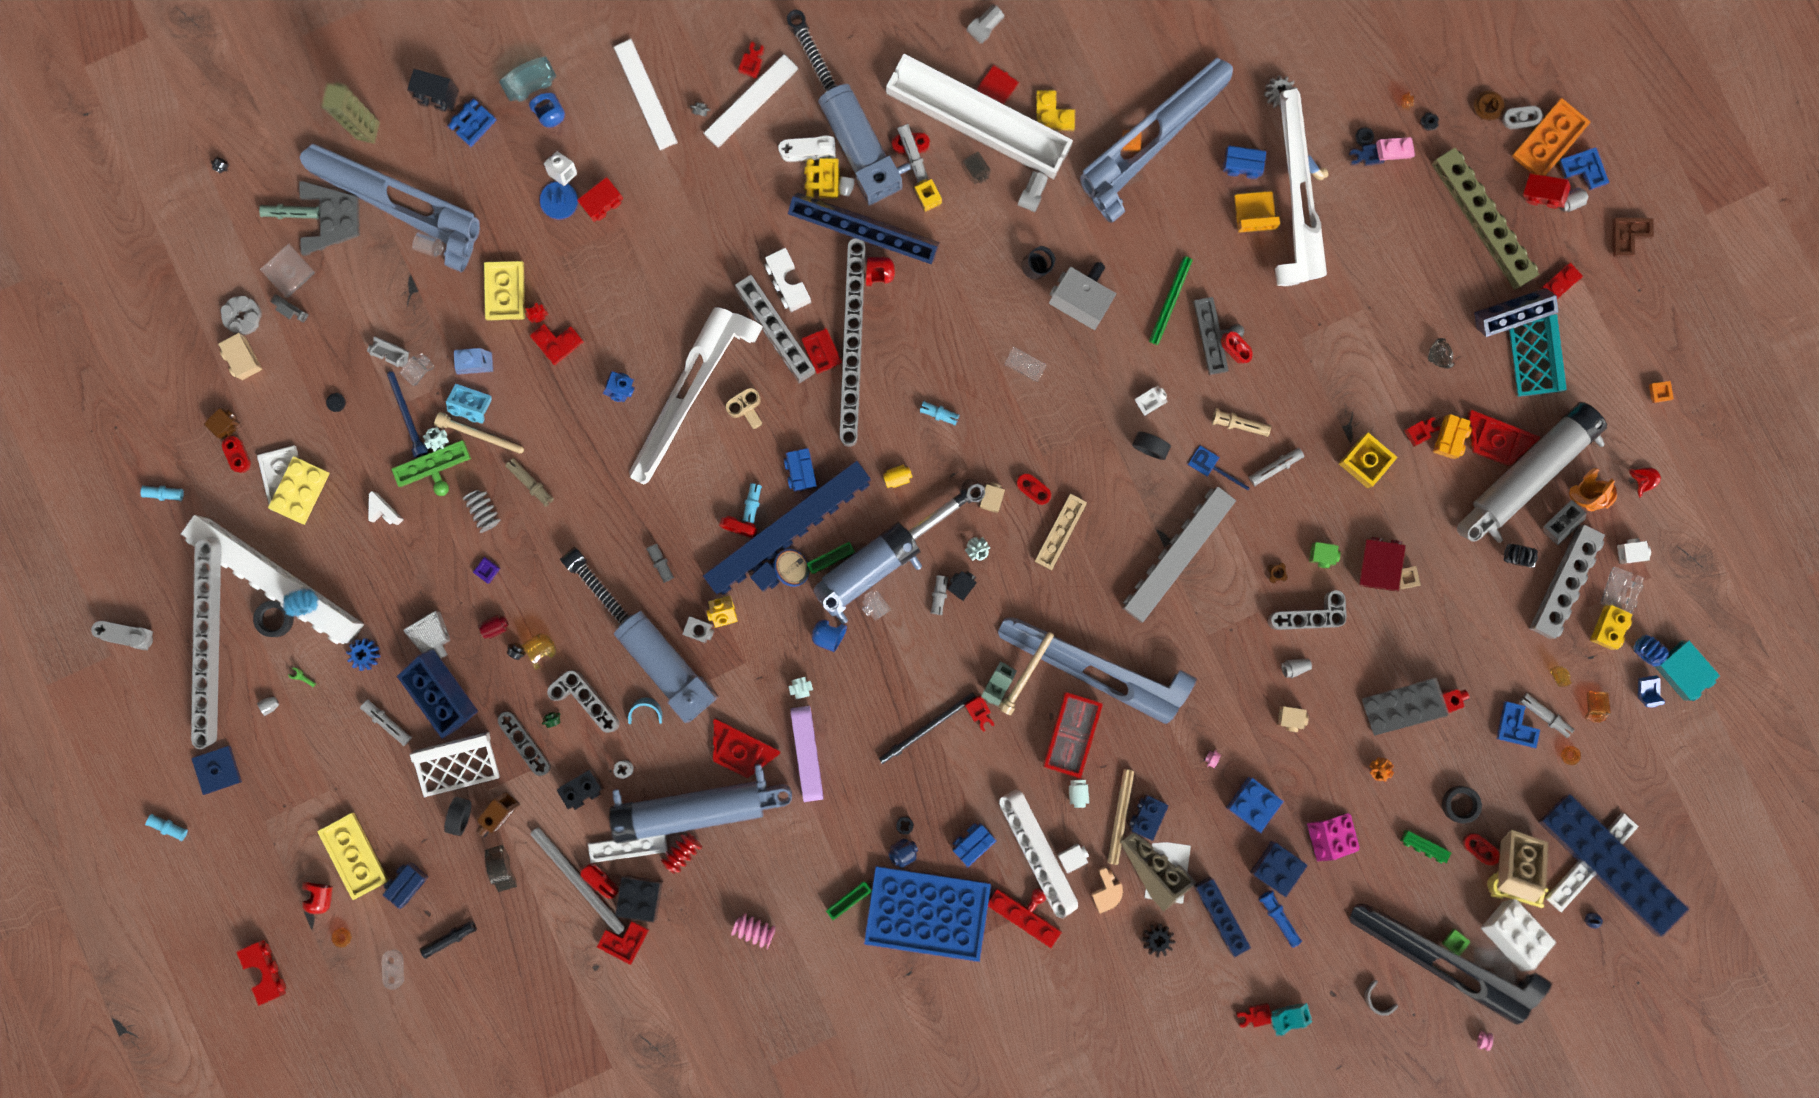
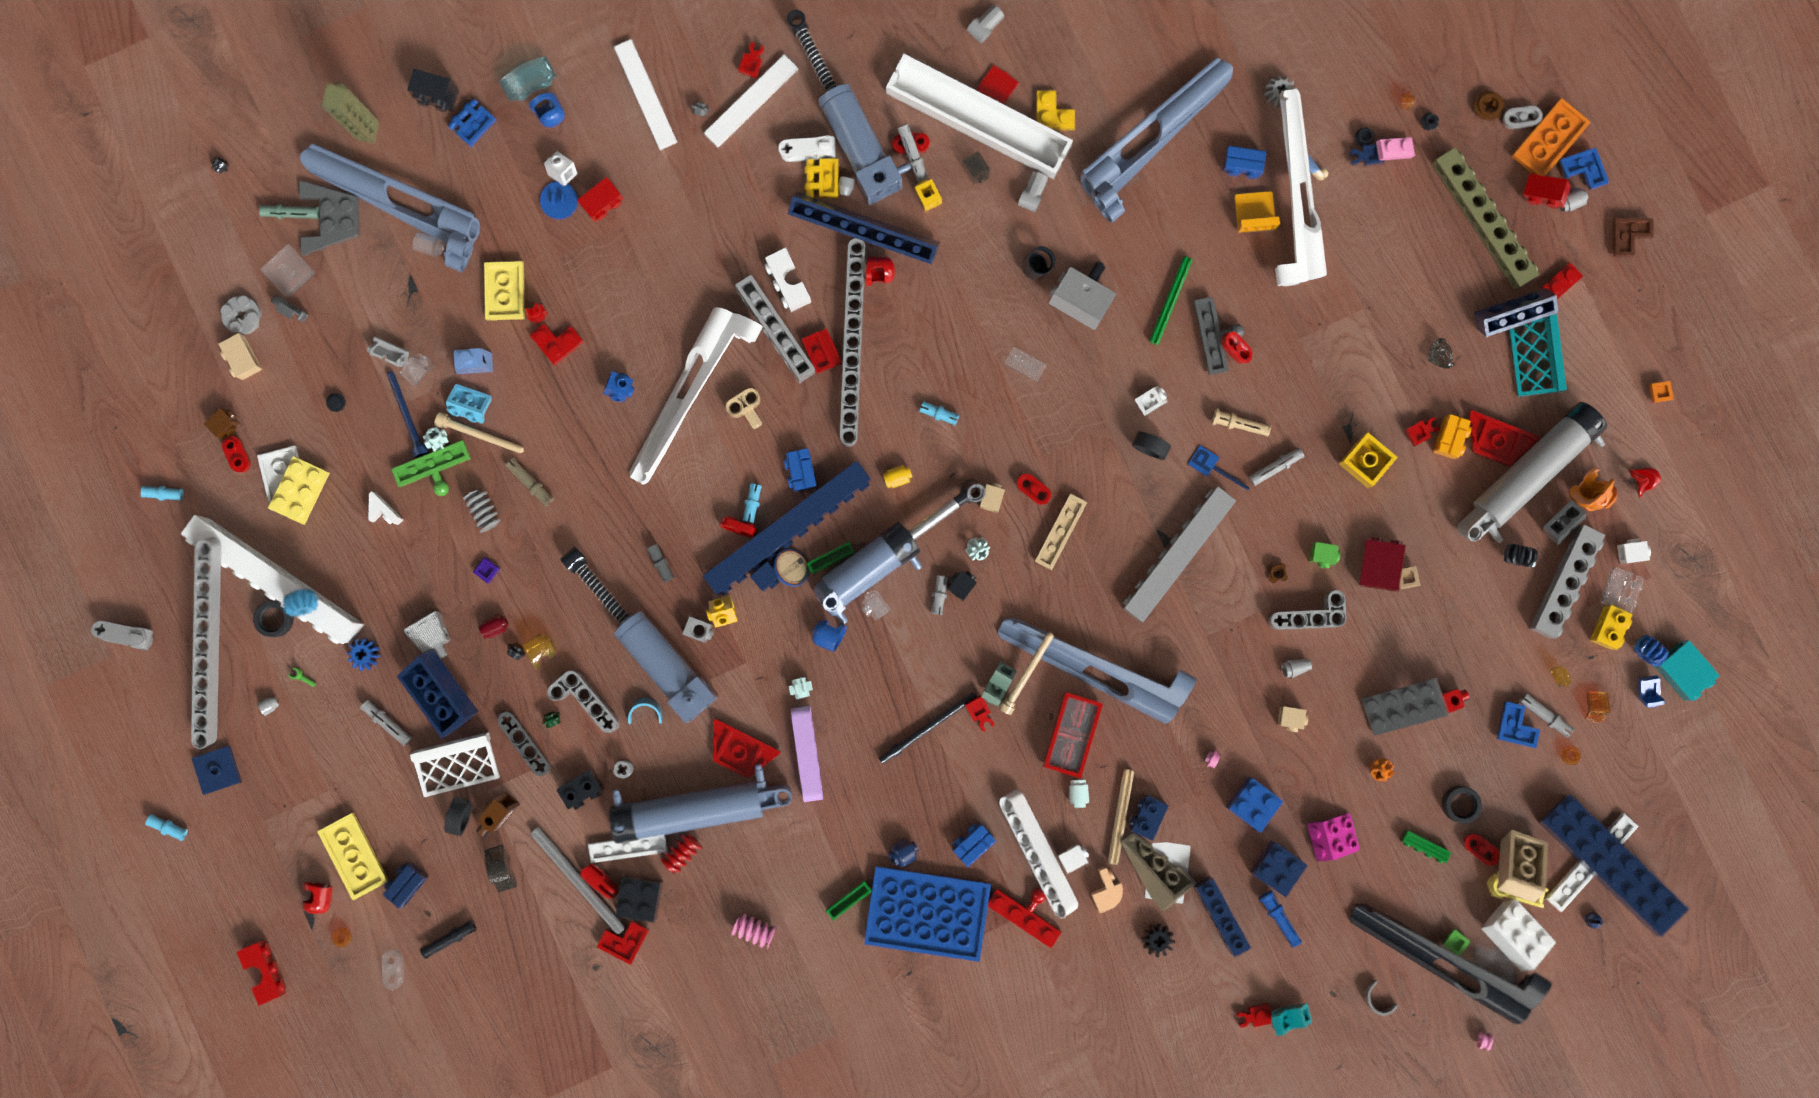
black bush [896,817,914,835] -> none
orange plate [1121,130,1142,152] -> none

